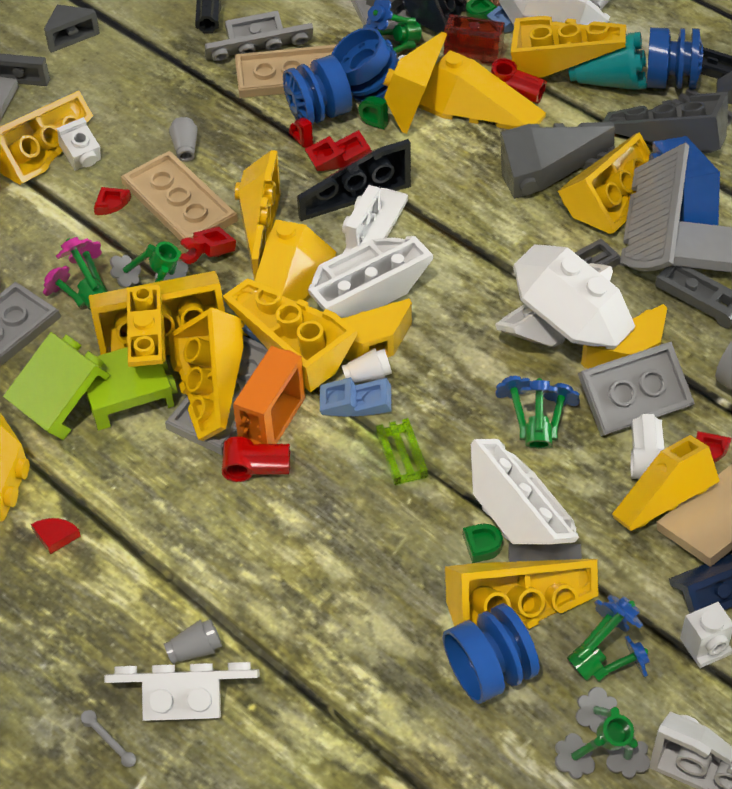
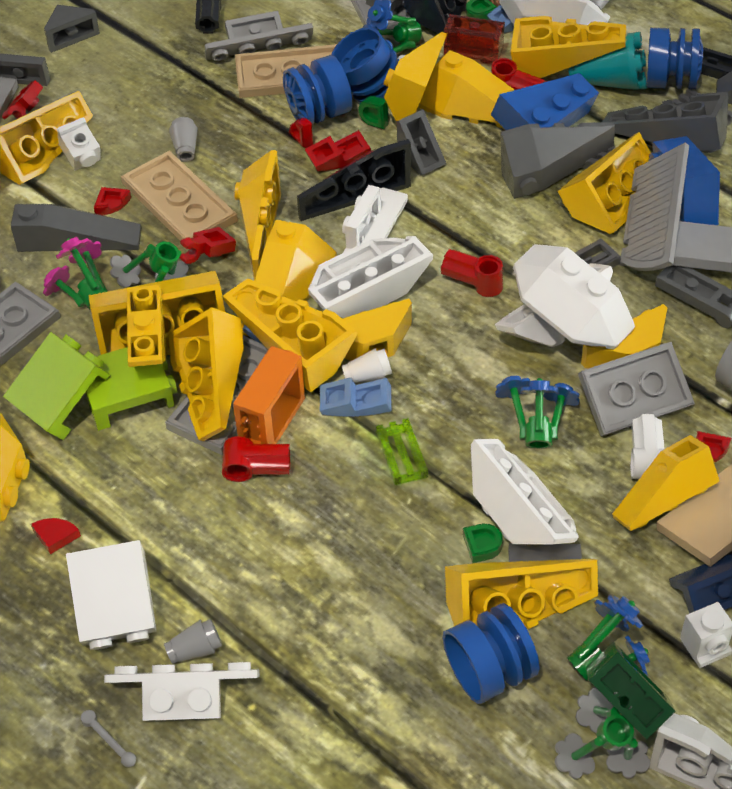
none -> red plate [2,80,43,120]
none -> dark grey wedge [11,204,141,252]
none -> white slope [66,540,157,650]
none -> dark grey slope [397,110,447,176]
none -> red piece [441,249,503,297]
none -> blue wedge [491,73,599,130]
none -> dark green window [586,641,676,740]

